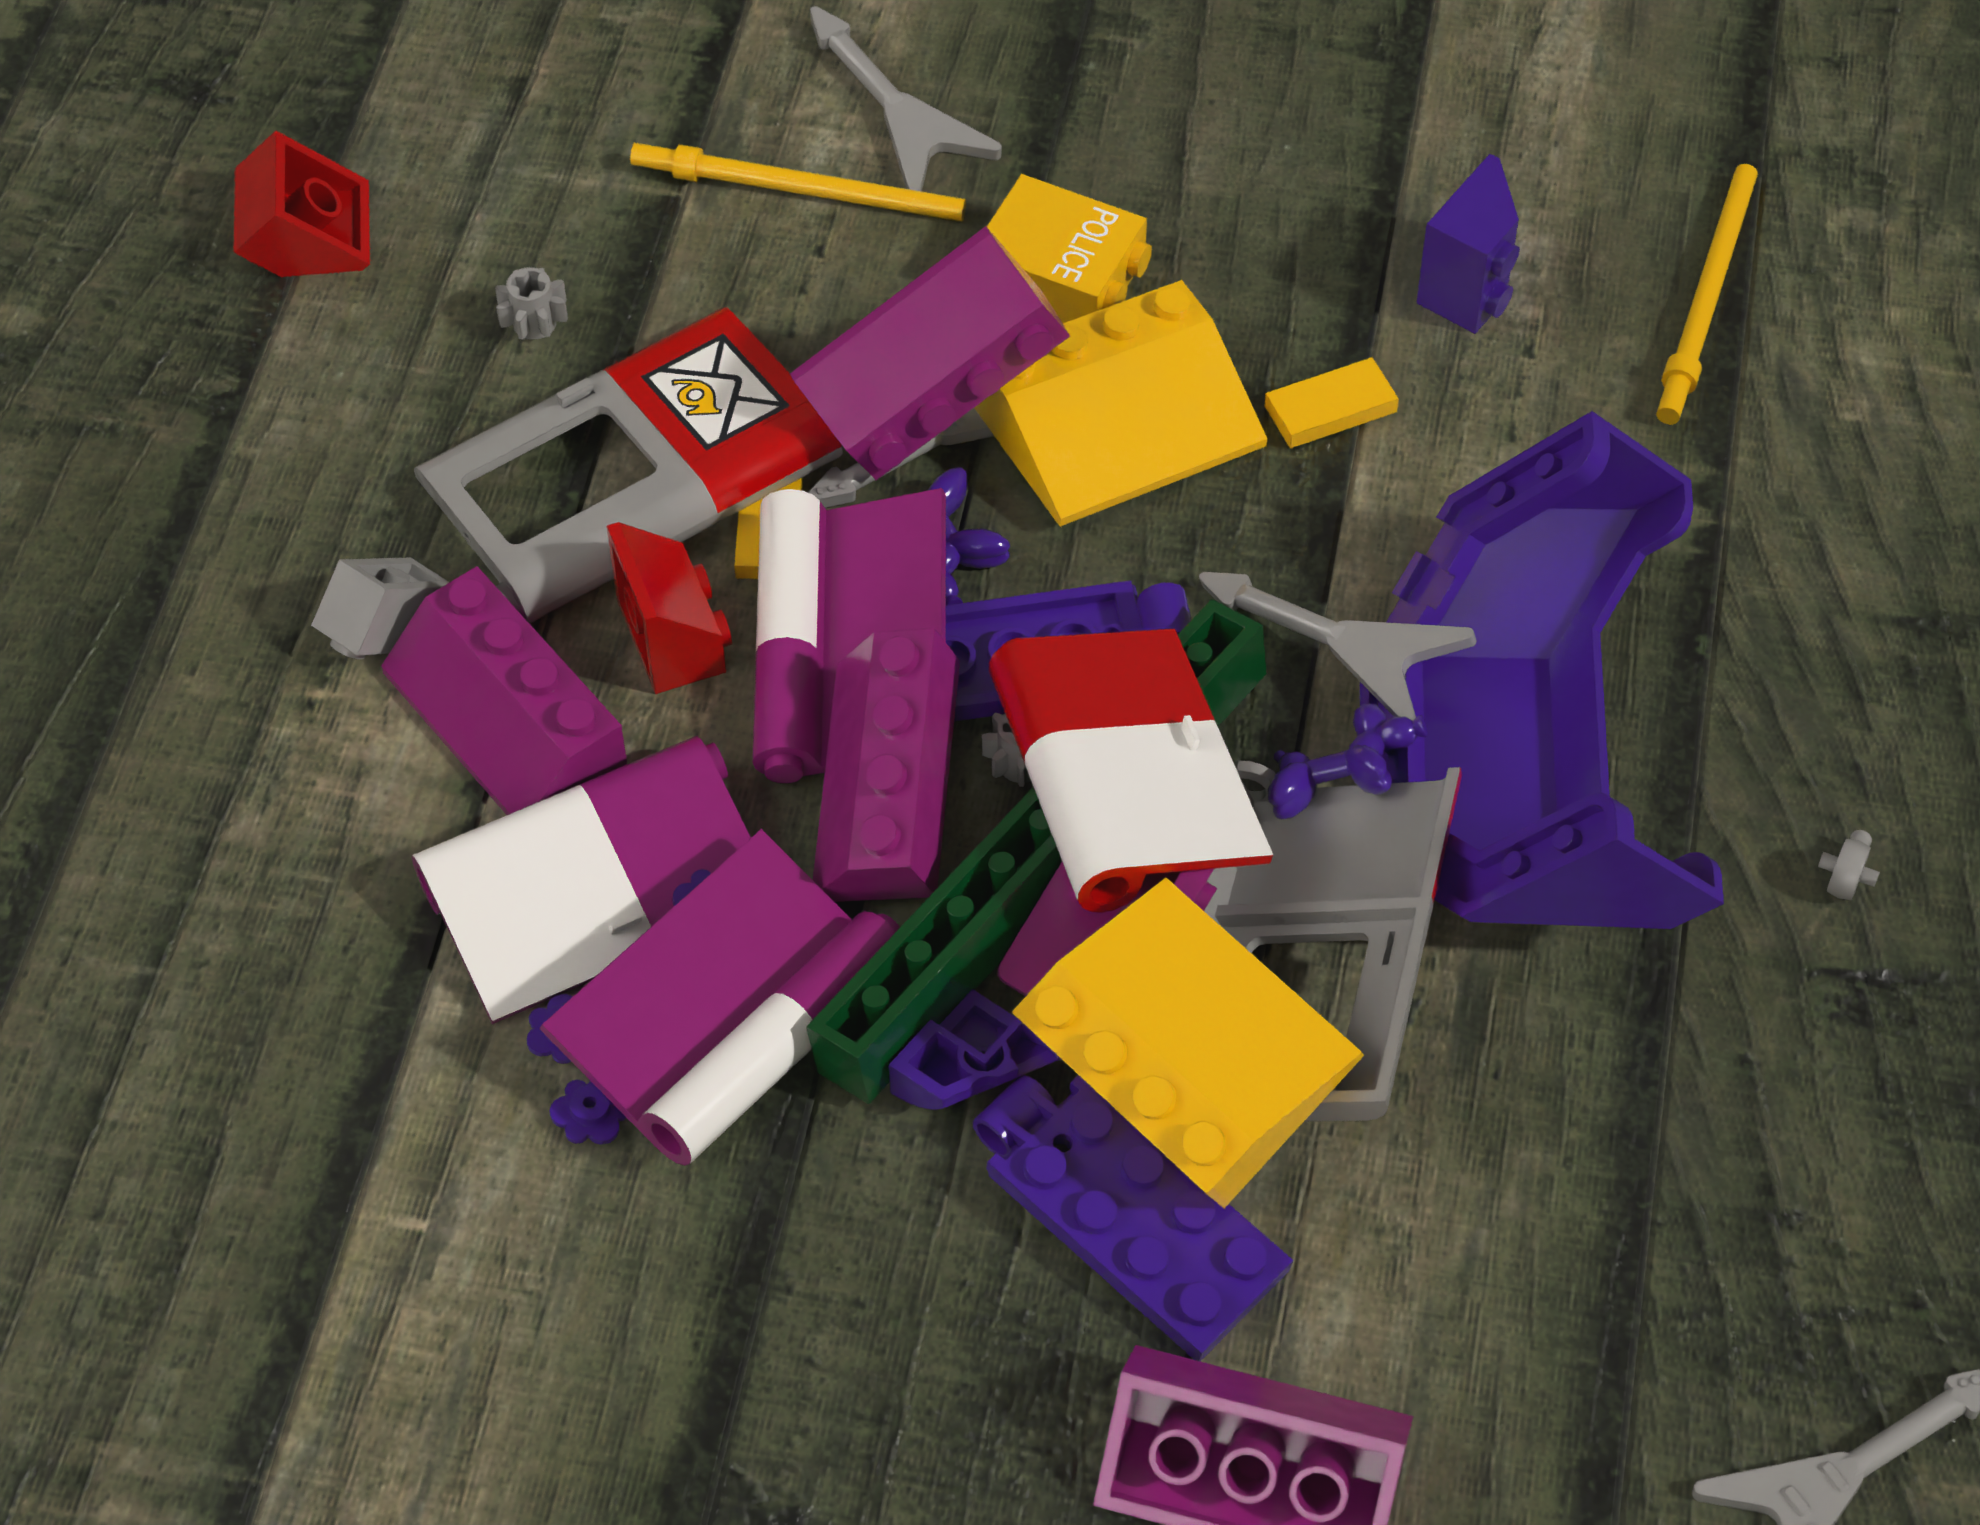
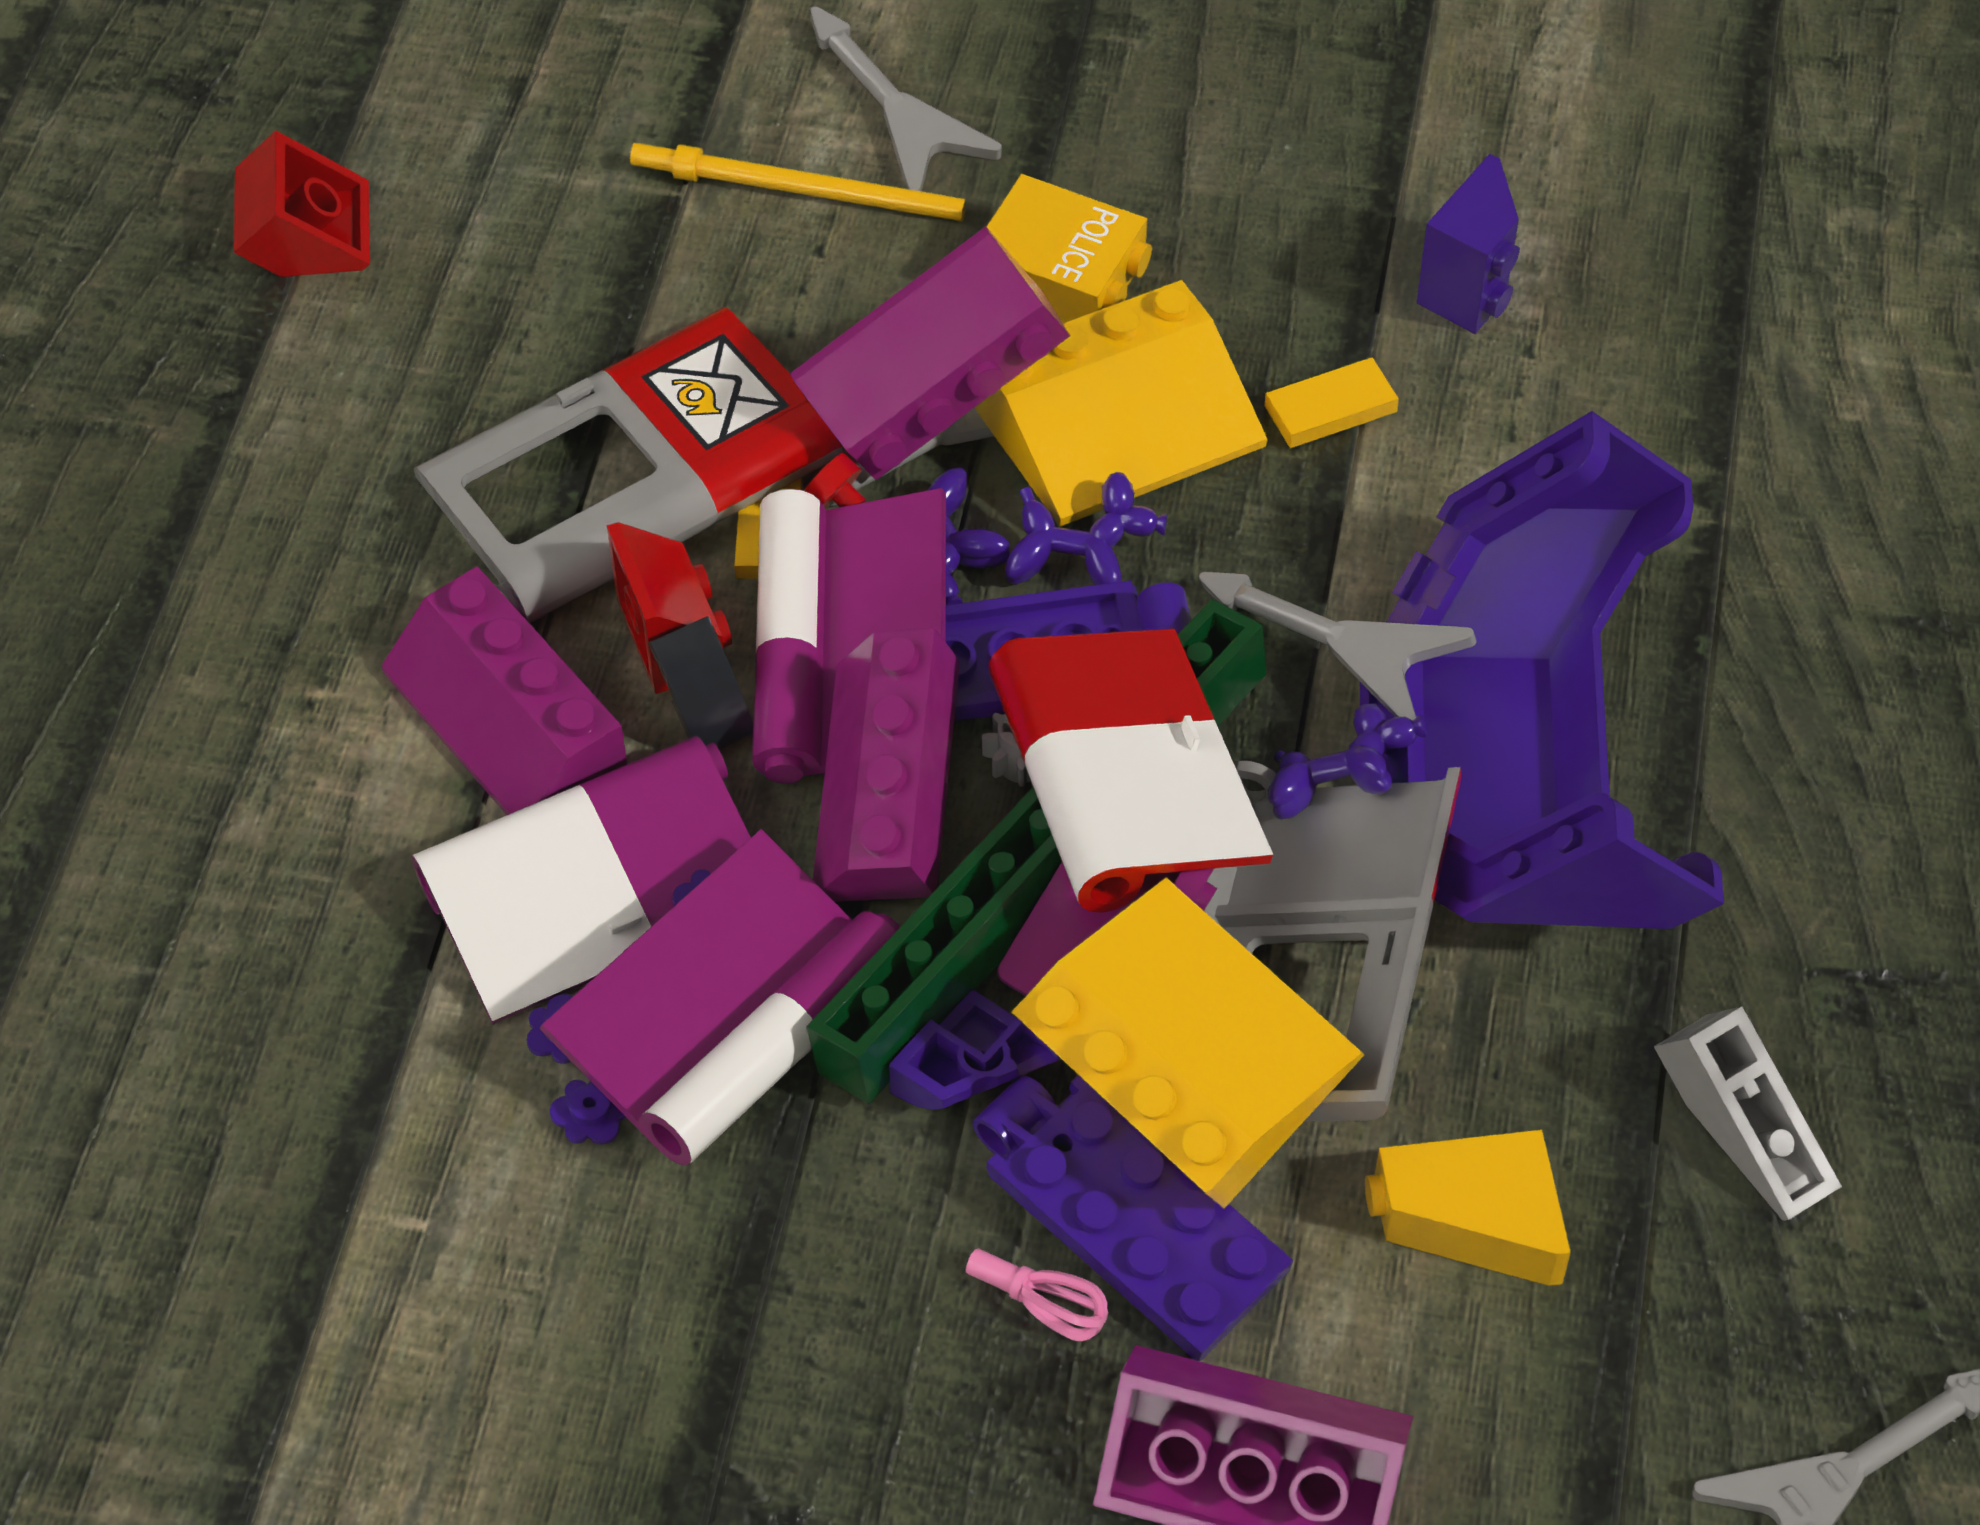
light grey slope [311,557,449,659] -> none
light grey gear [495,267,568,340] -> none
yellow bar [1656,164,1758,425] -> none
light grey piece [1818,830,1880,900] -> none
none -> black slope [648,616,753,749]
none -> red tile [804,452,866,509]
none -> bright pink piece [966,1248,1108,1341]
none -> dark purple piece [1005,472,1167,585]
none -> yellow slope [1365,1130,1571,1286]
none -> light grey slope [1654,1006,1842,1221]

